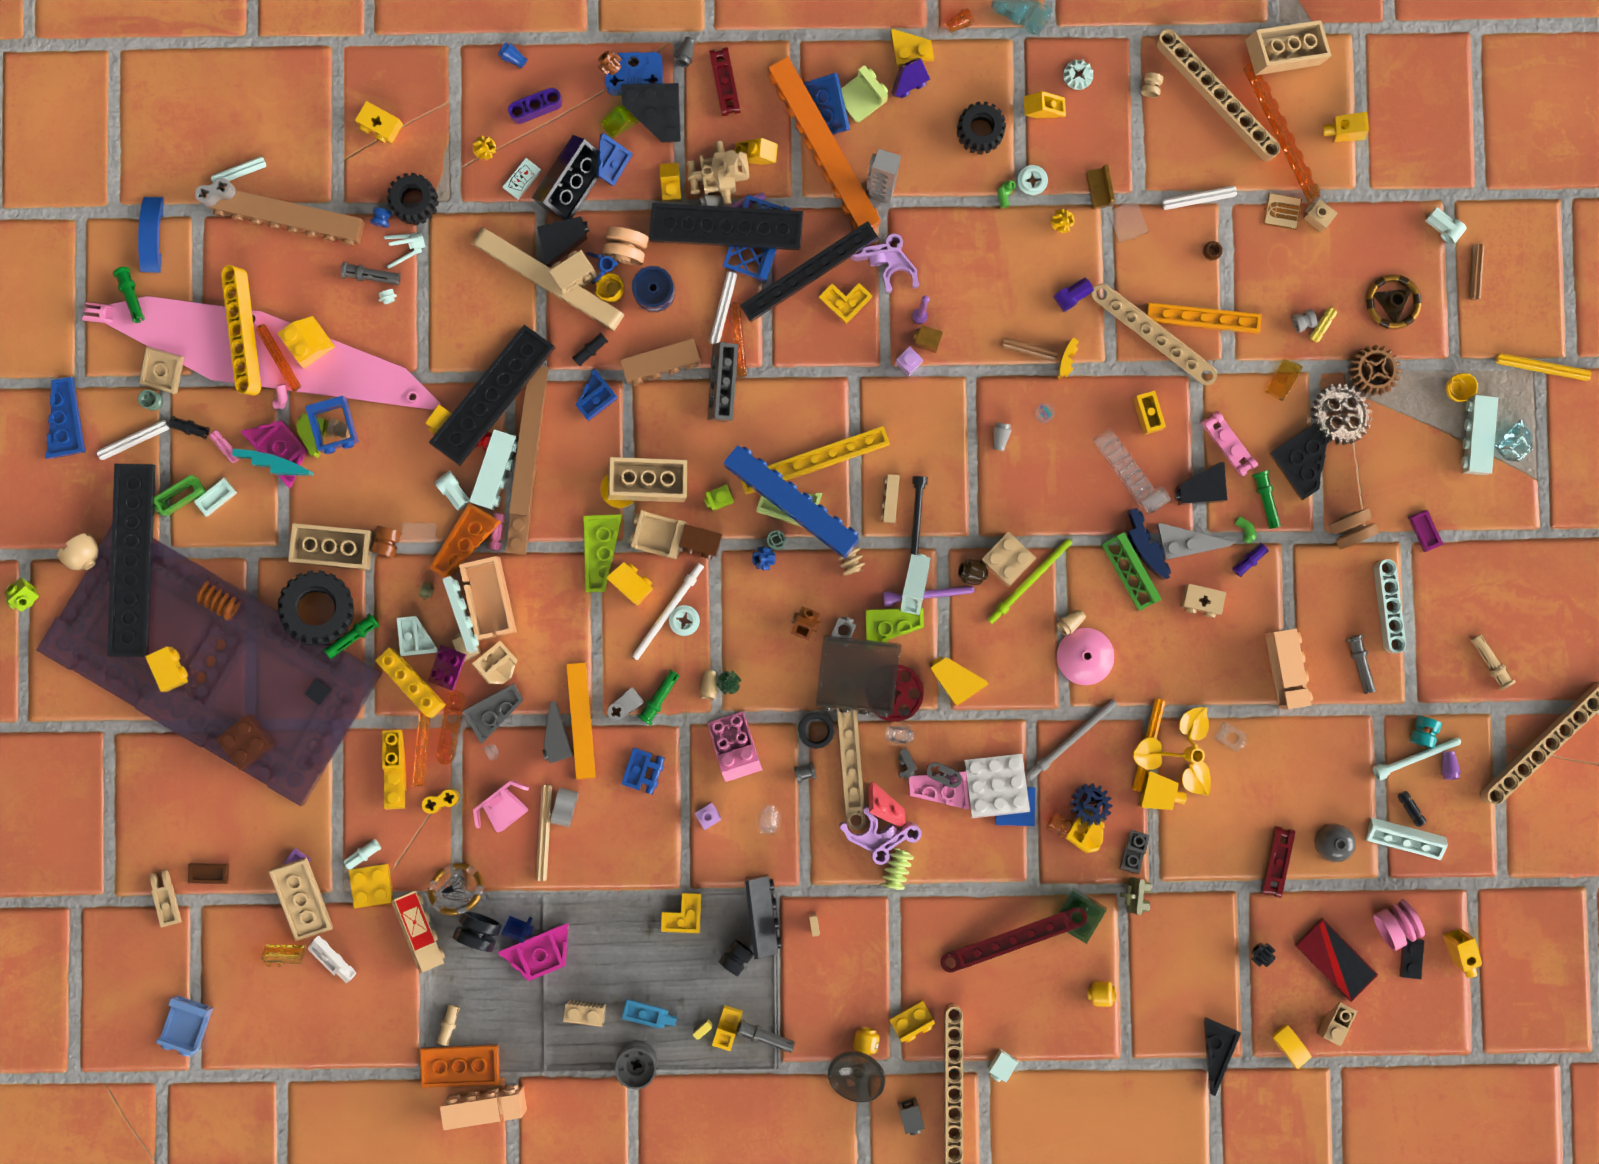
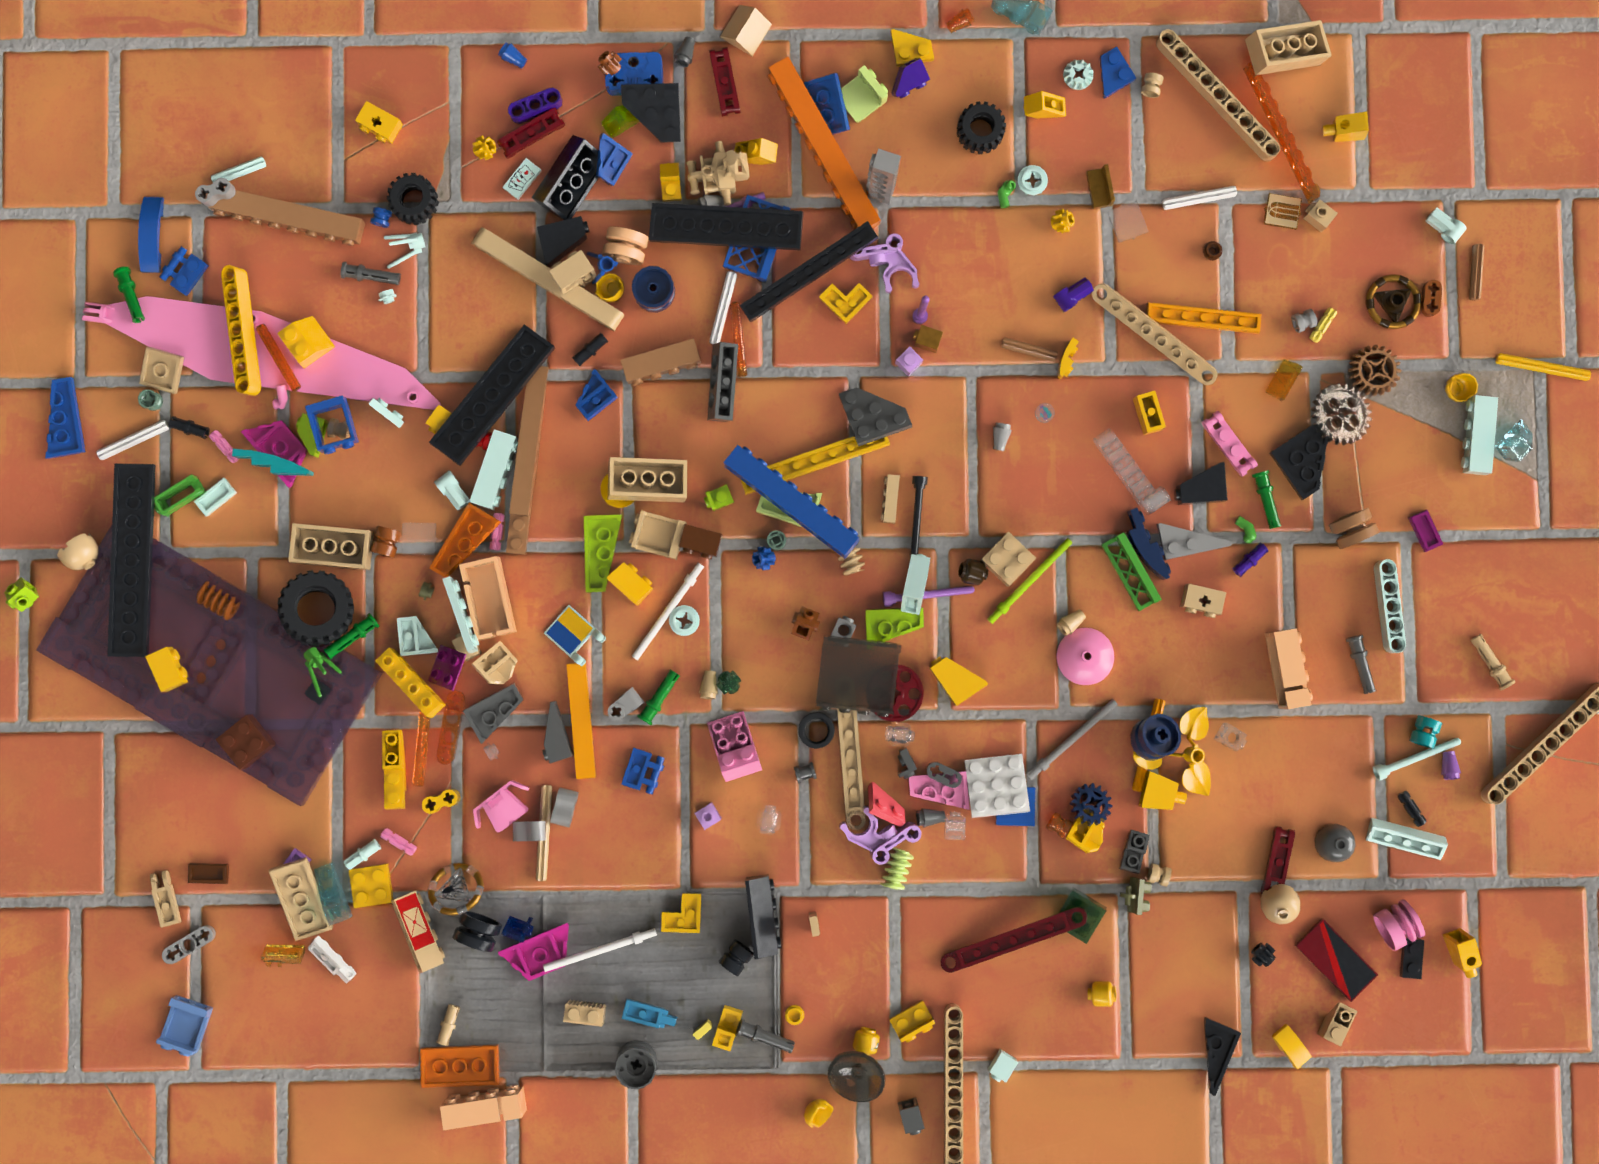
none -> blue plate [159,246,209,296]
none -> light grey beam [162,925,216,964]
none -> bright green plant [303,647,342,697]
none -> clear light blue slope [314,862,353,926]
none -> light aqua plate [369,398,404,428]
none -> bright pink axle [381,828,417,856]
none -> dark red plate [497,108,565,159]
none -> light grey axle [513,821,546,841]
none -> white bar [543,928,657,972]
none -> flag [544,605,606,666]
none -> slope [720,5,772,57]
none -> yellow plate [785,1005,804,1025]
none -> yellow hair [803,1099,833,1128]
none -> dark grey plate [839,387,912,446]
none -> dark grey cone [916,808,946,828]
none -> clear brick [944,812,966,840]
none -> blue wing [1100,47,1136,99]
none -> dark blue wheel [1130,714,1181,761]
none -> tan wheel [1147,863,1172,887]
none -> tan cylinder [1260,884,1300,925]
none -> dark orange beam [1421,280,1442,317]

